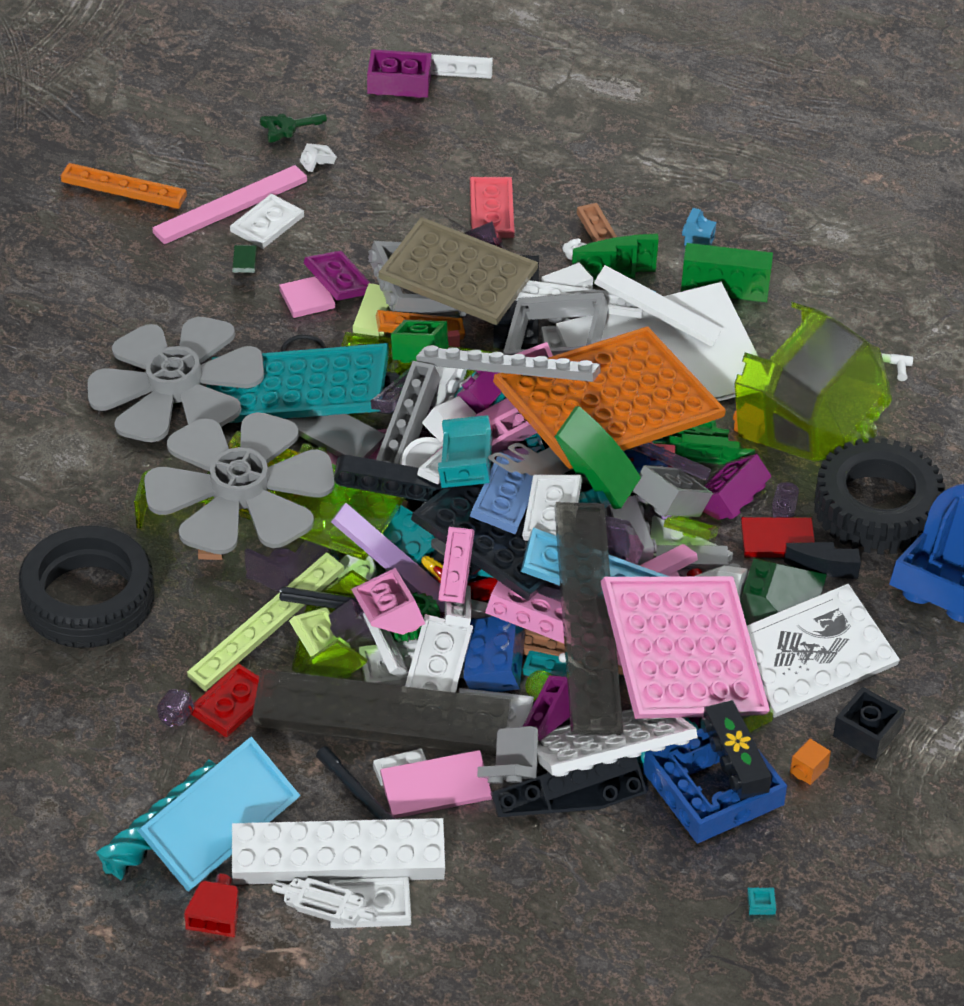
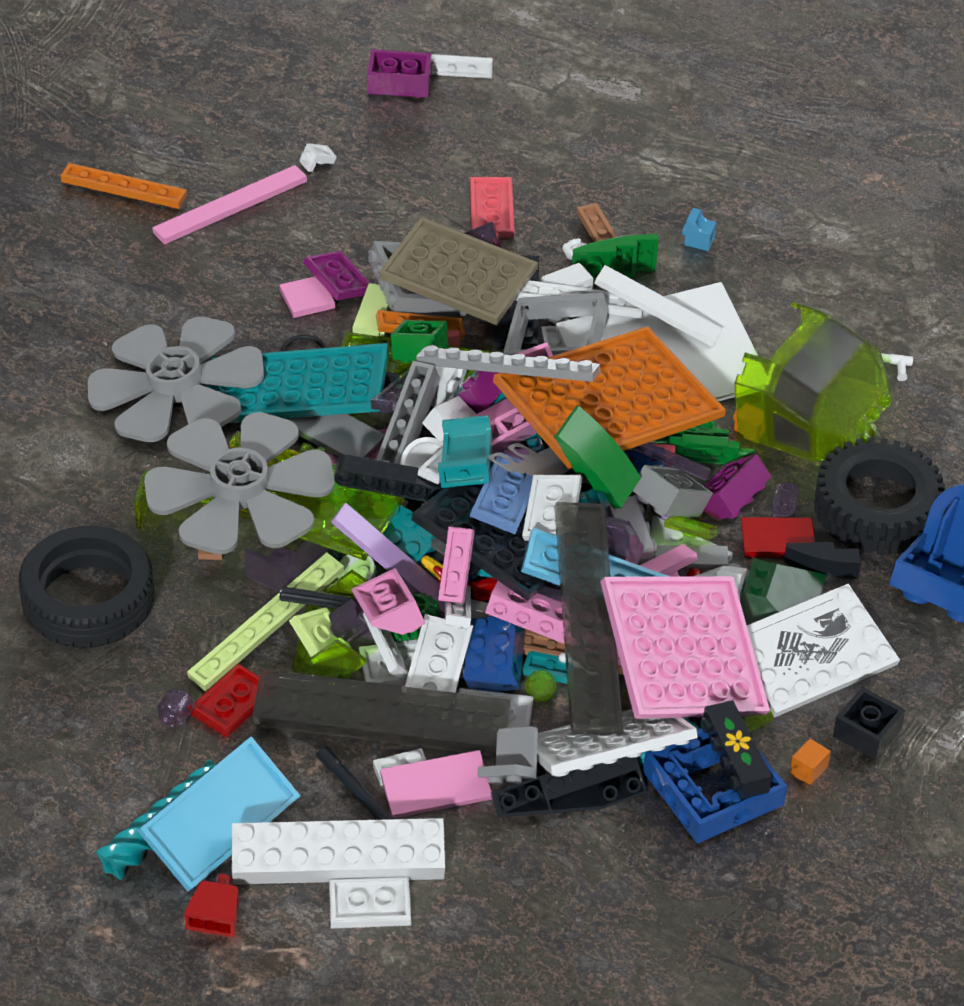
white tile [230,194,304,249] -> none
dark green slope [233,244,257,273] -> none
dark green piece [260,113,327,143] -> none
white piece [272,878,378,926] -> none
magenta slope [522,675,582,741] -> none
green brick [681,243,773,302] -> none
teal tile [747,888,776,915] -> none

